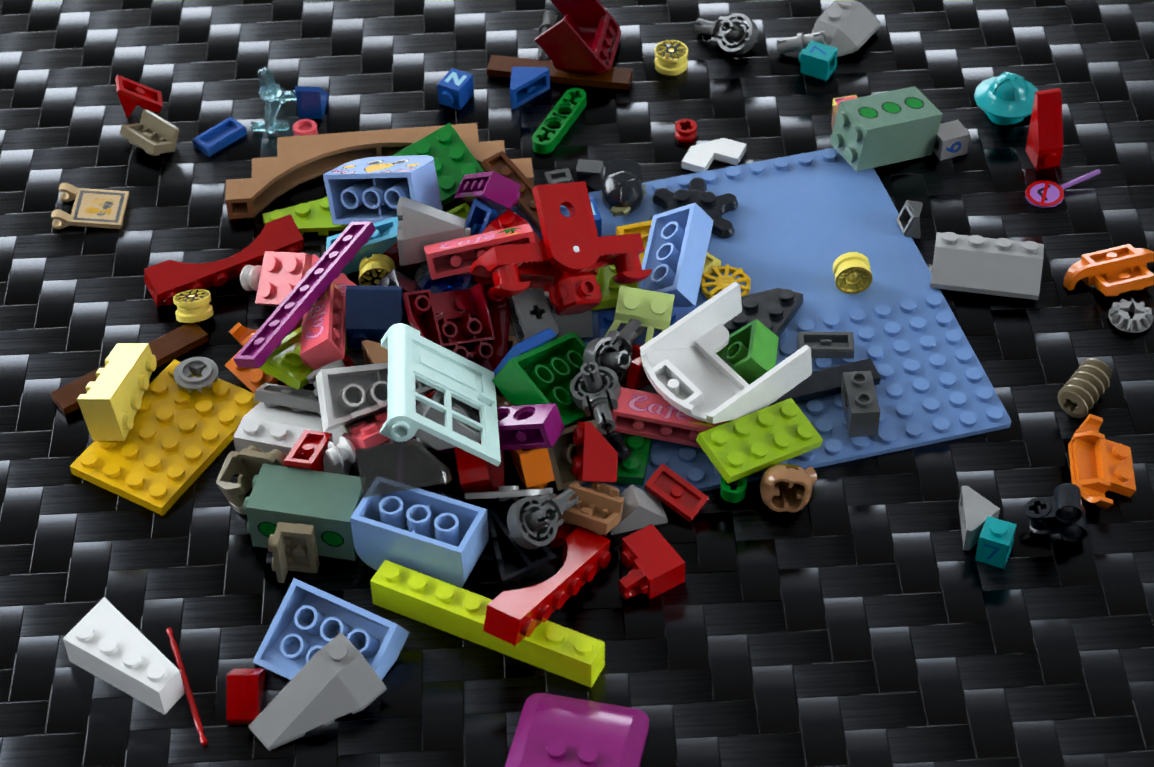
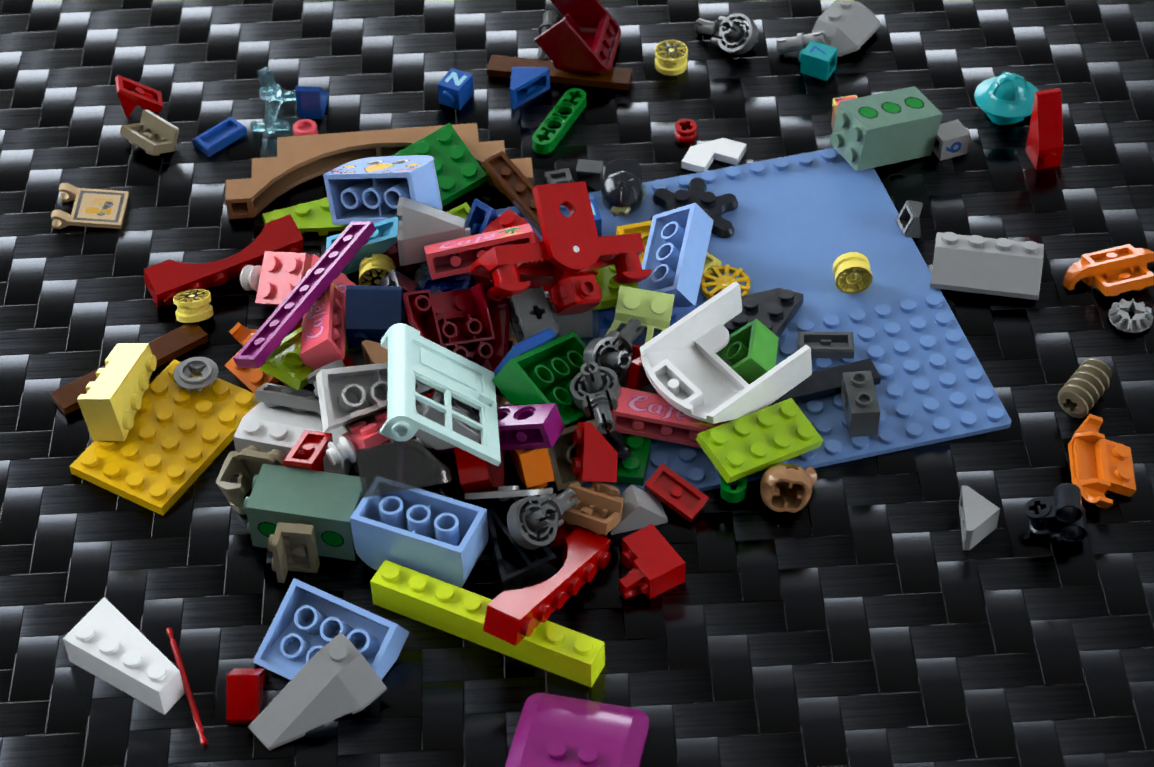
magenta brick [454,171,521,210] -> none
teal brick [975,516,1017,569] -> none
medium lavender piece [1025,169,1101,208] -> none

